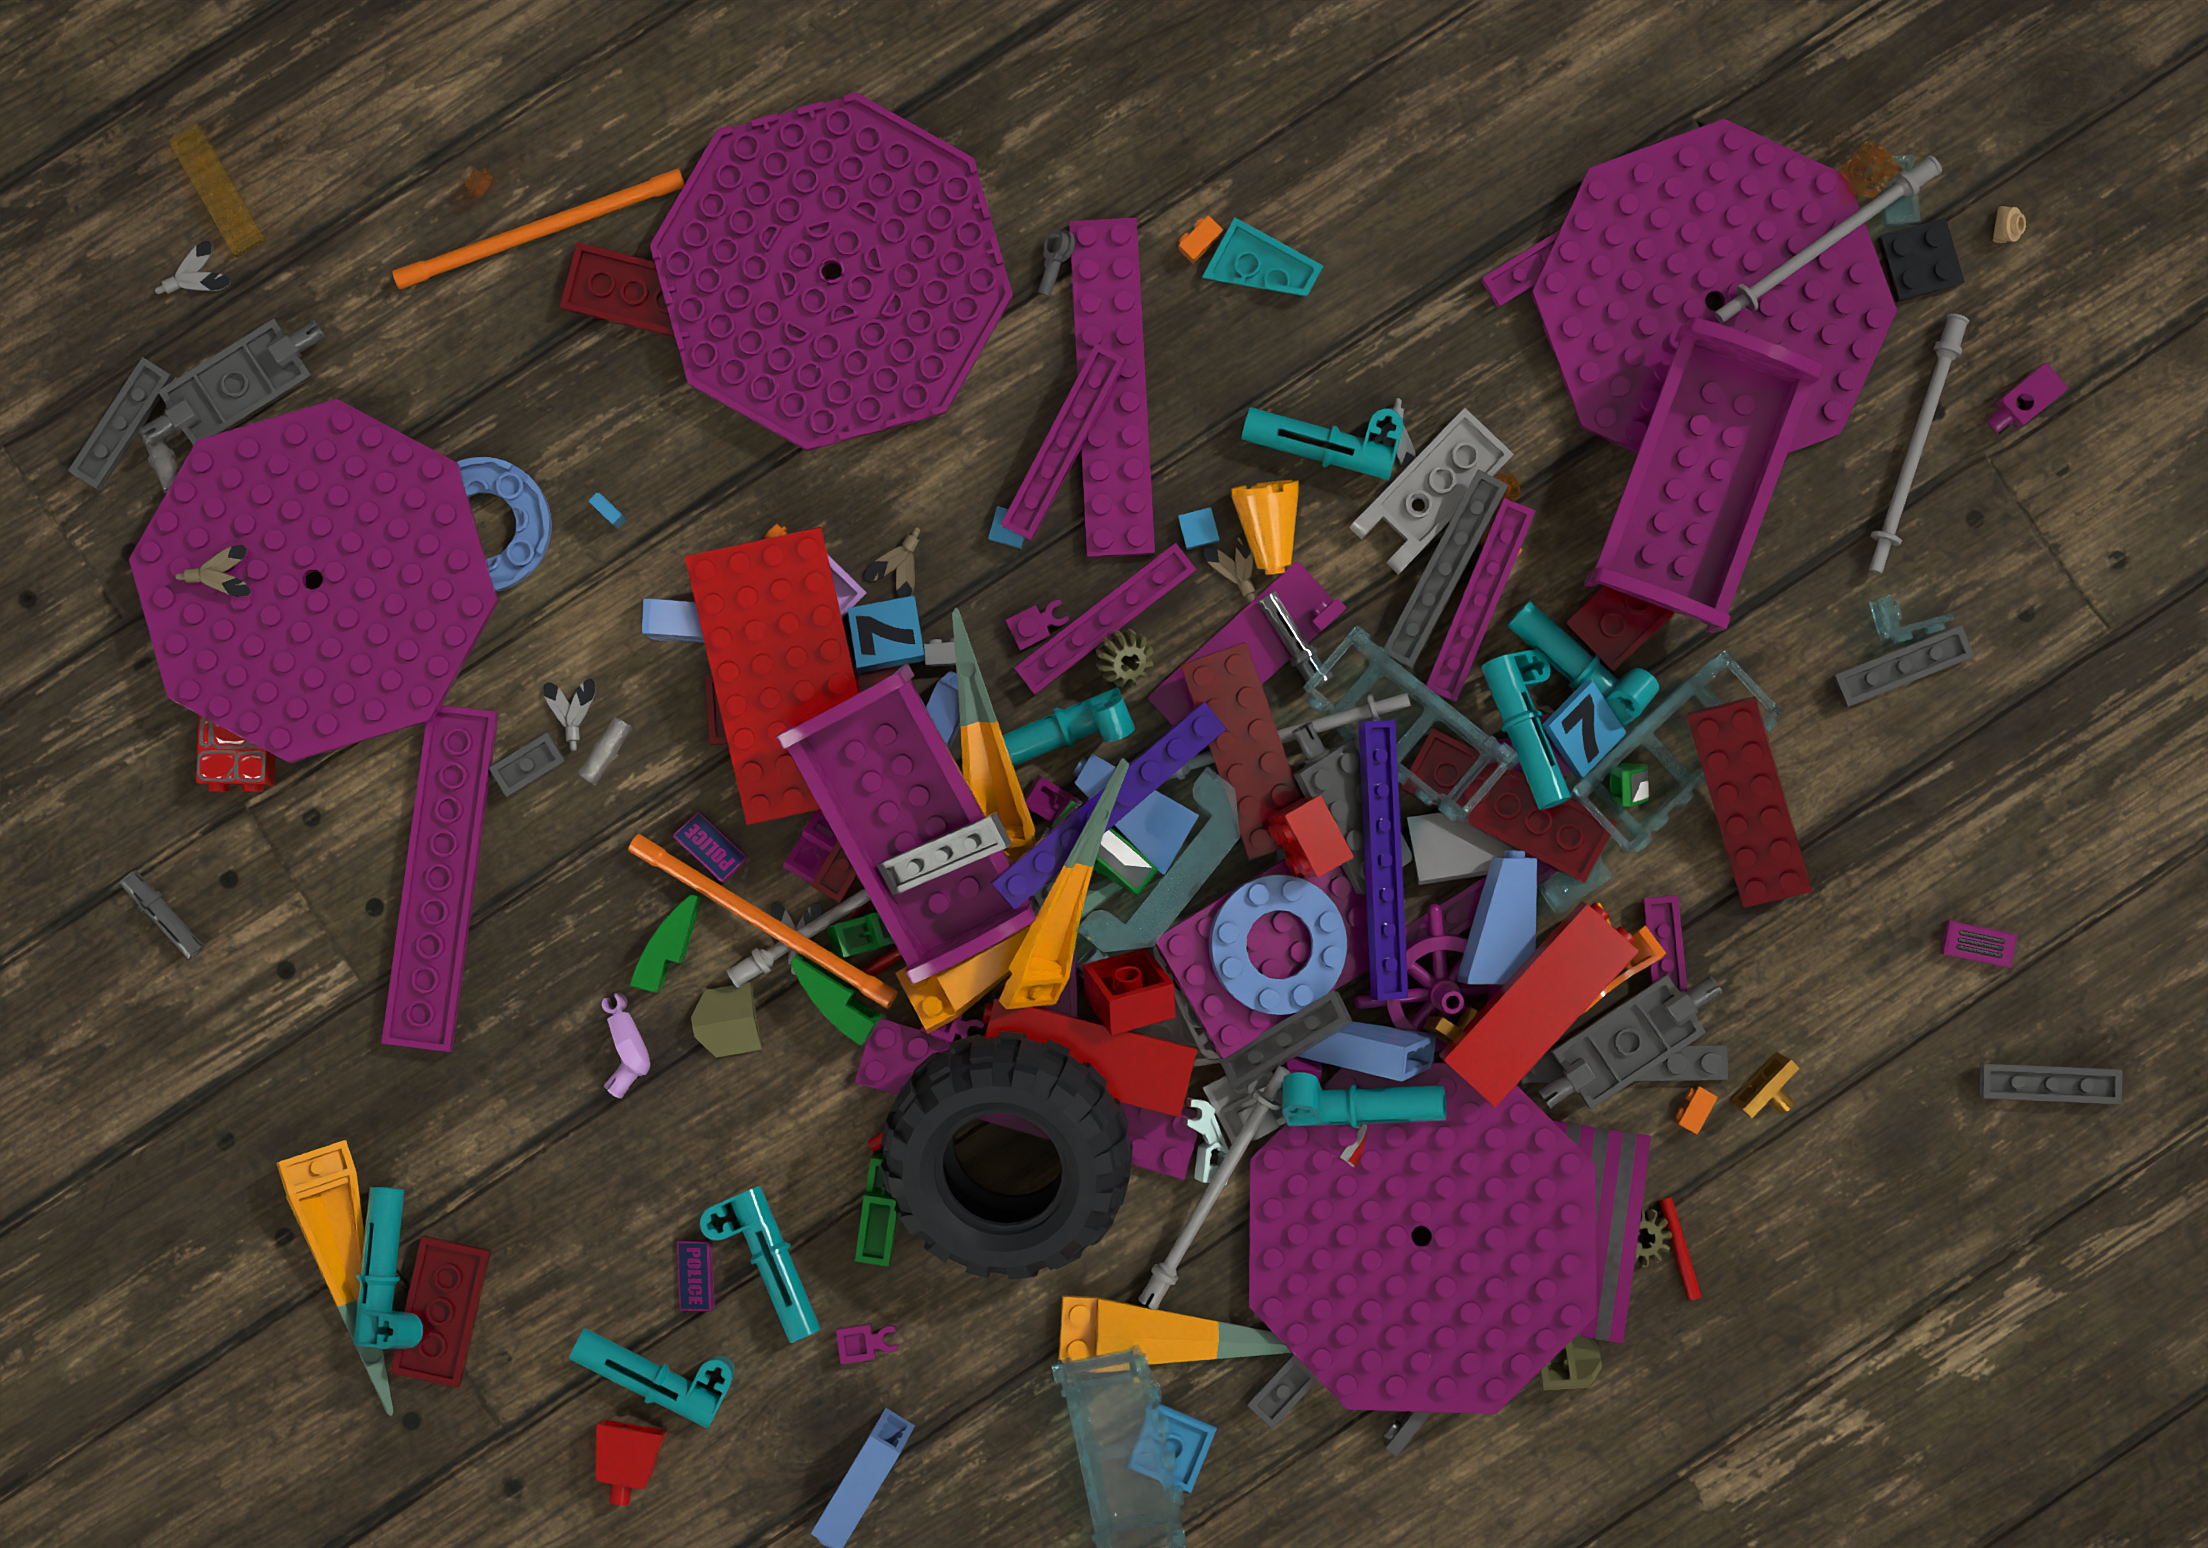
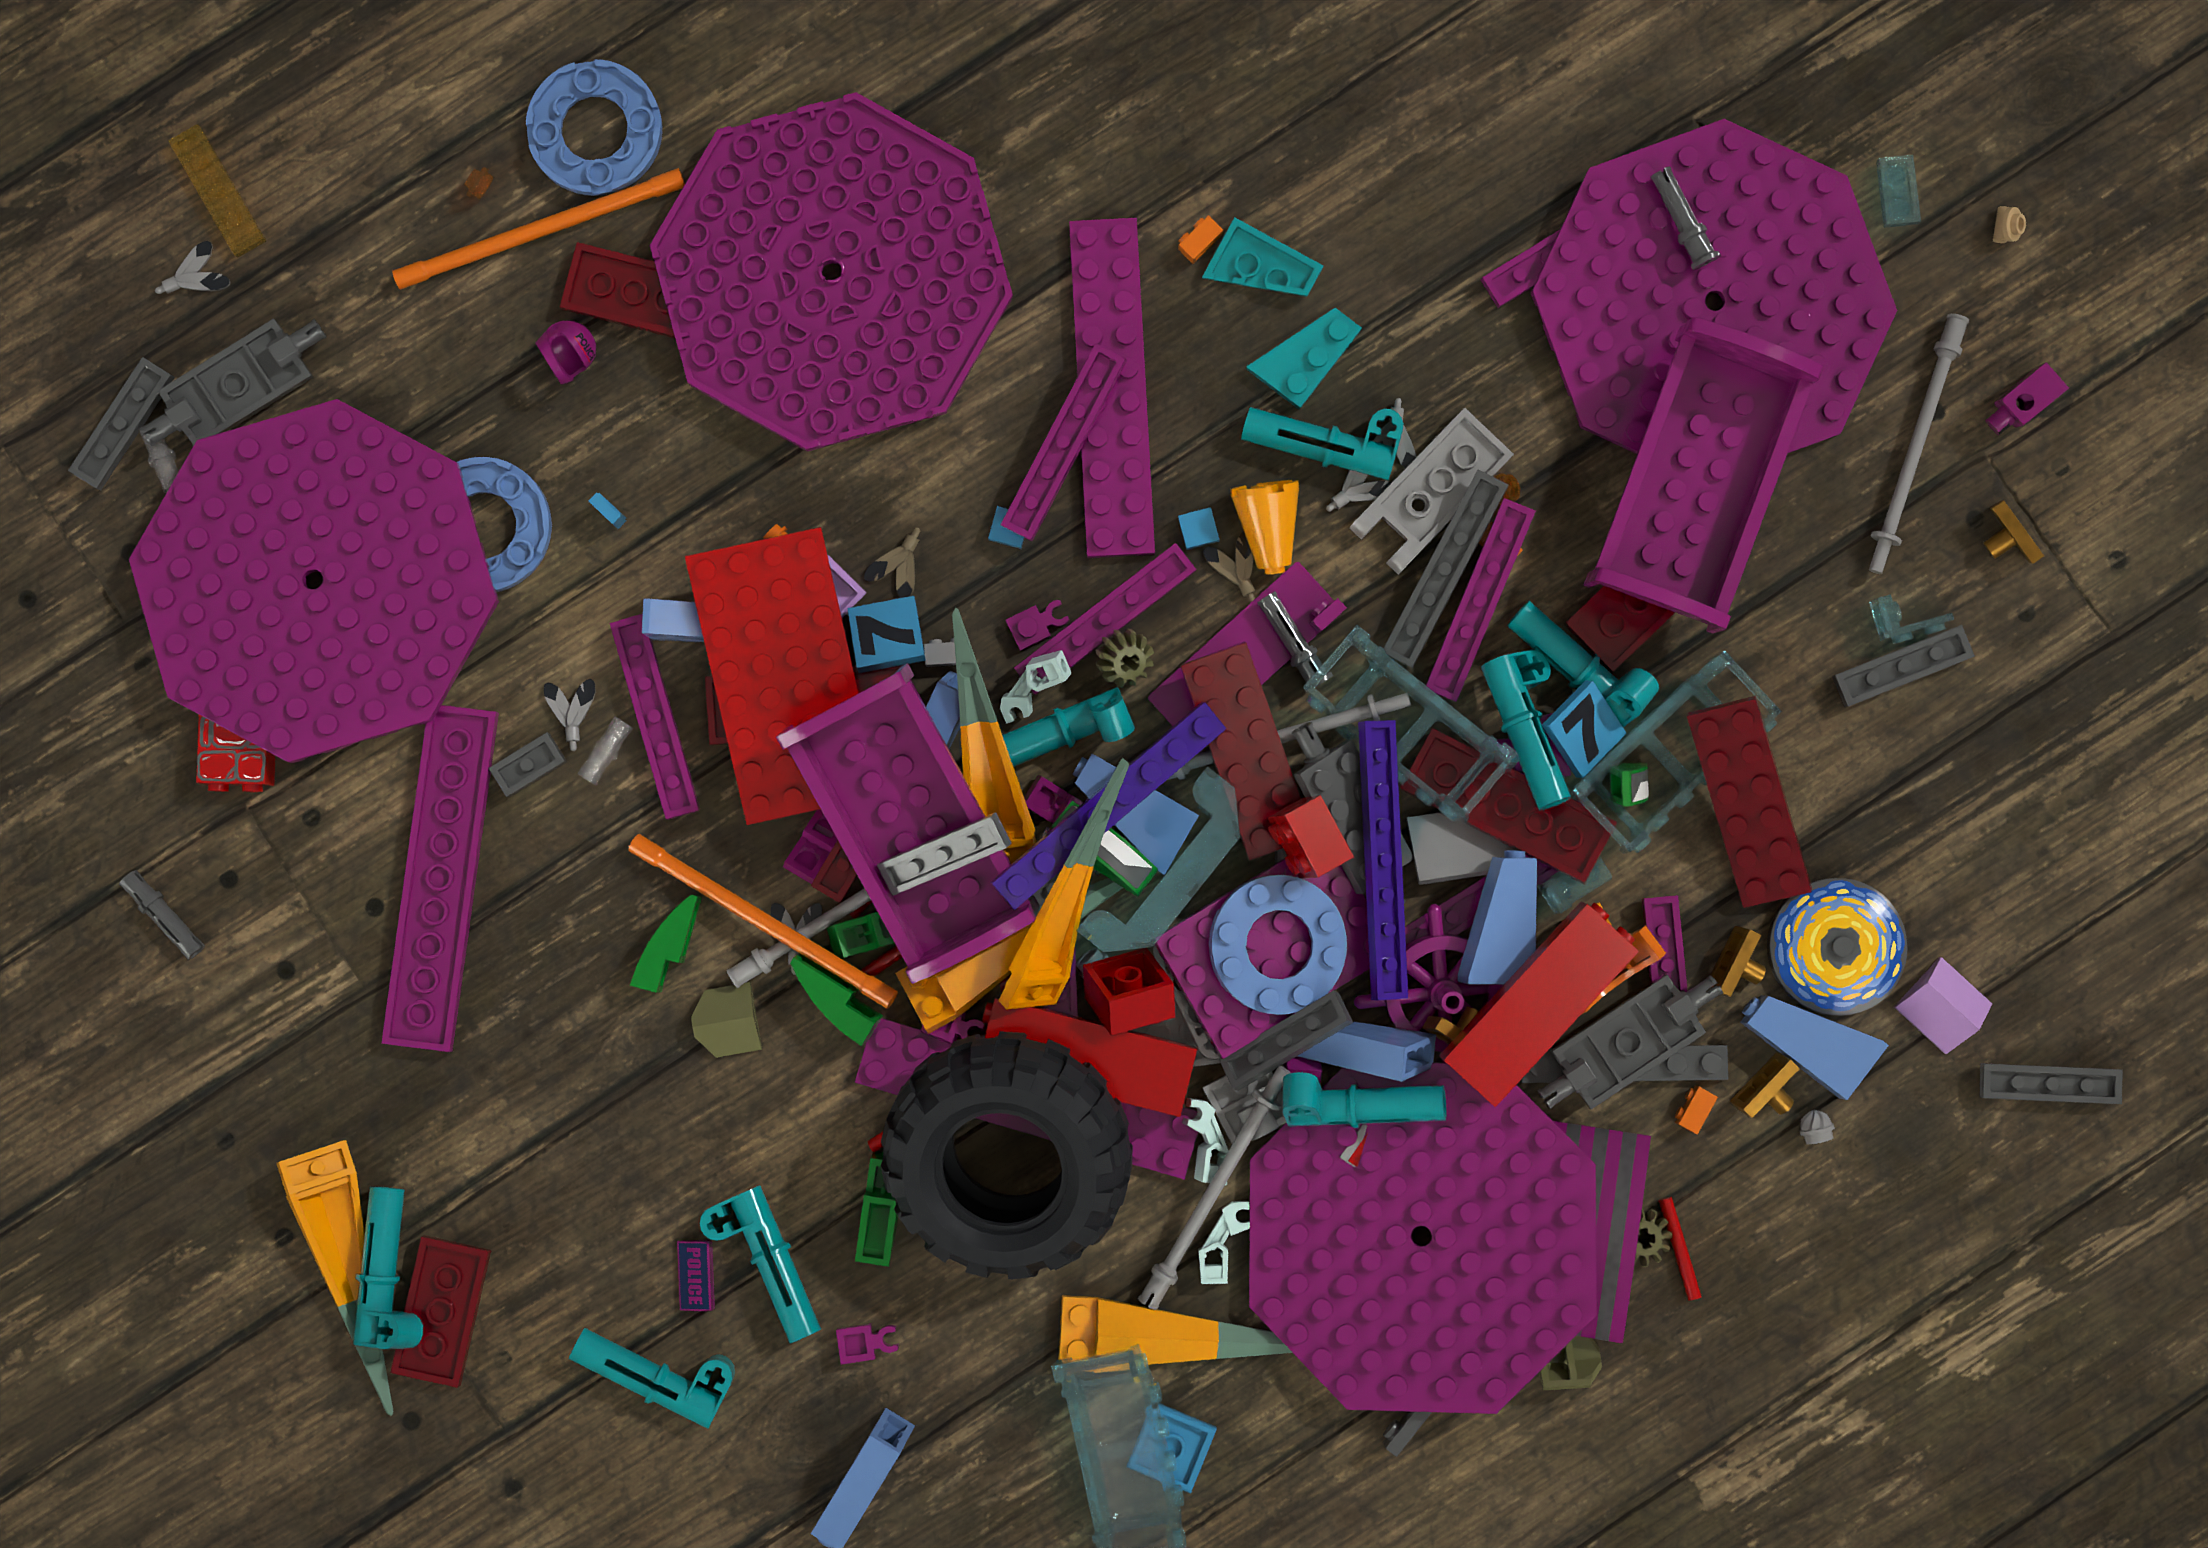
dark tan piece [175,545,251,597] -> none
red torso [596,1419,668,1506] -> none
lavender arm [602,993,650,1098] -> none
slope [673,811,748,883] -> none
dark grey plate [1038,229,1075,297] -> none
dark grey plate [1247,1354,1318,1429] -> none
light grey bar [1714,155,1942,324] -> none
clear orange brick [1839,140,1903,199] -> none
black plate [1877,218,1965,303] -> none
magenta tile [1940,920,2018,968] -> none
none -> medium blue plate [526,59,663,196]
none -> magenta helmet [535,321,596,385]
none -> magenta plate [610,614,700,820]
none -> light aqua piece [1000,650,1072,724]
none -> light aqua piece [1198,1201,1250,1284]
none -> teal wing [1246,308,1362,410]
none -> light grey piece [1326,470,1392,512]
none -> dark grey pin [1651,166,1721,270]
none -> pearl gold tile [1709,926,1766,997]
none -> medium blue slope [1740,995,1889,1100]
none -> dish [1767,878,1907,1015]
none -> light grey plate [1799,1110,1835,1144]
none -> lavender slope [1894,957,1992,1054]
none -> pearl gold tile [1983,500,2044,564]

